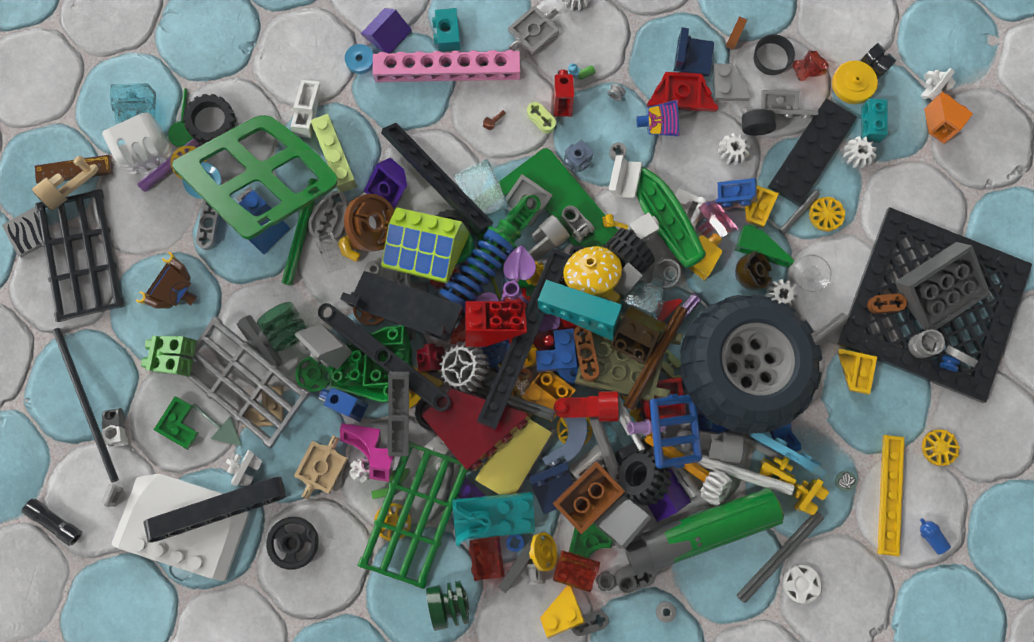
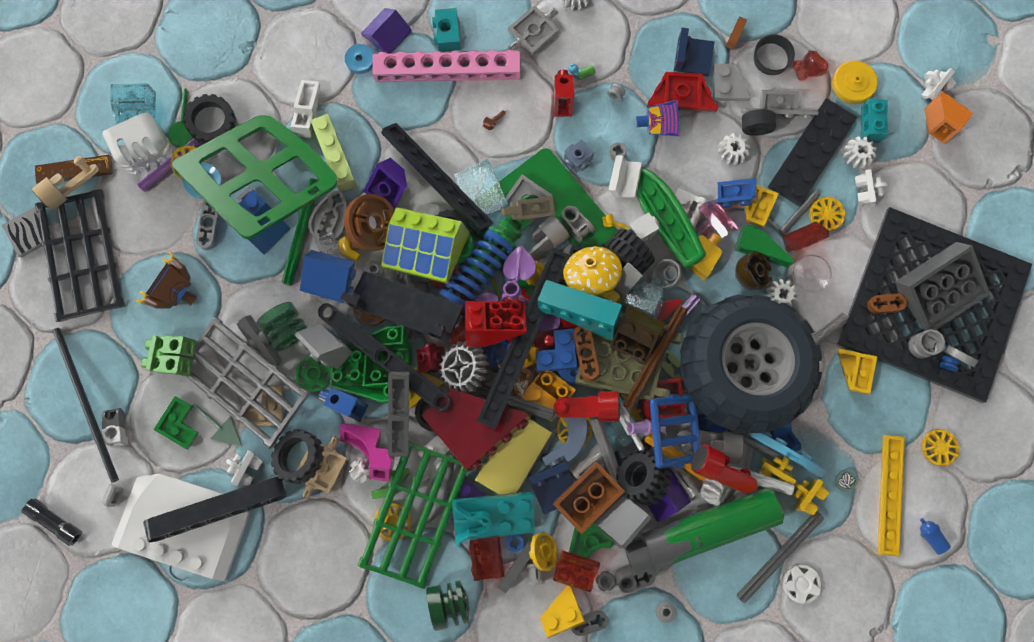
black wheel [266,517,319,570] -> none
yellowish green beam [527,102,556,134] -> none
black wheel [860,43,897,79] -> none
none -> black tyre [271,429,324,484]
none -> blue brick [300,250,356,303]
none -> dark tan hinge [500,196,555,220]
none -> red piece [691,444,758,493]
none -> clear red bracket [783,221,830,252]
none -> white hips [855,169,888,207]

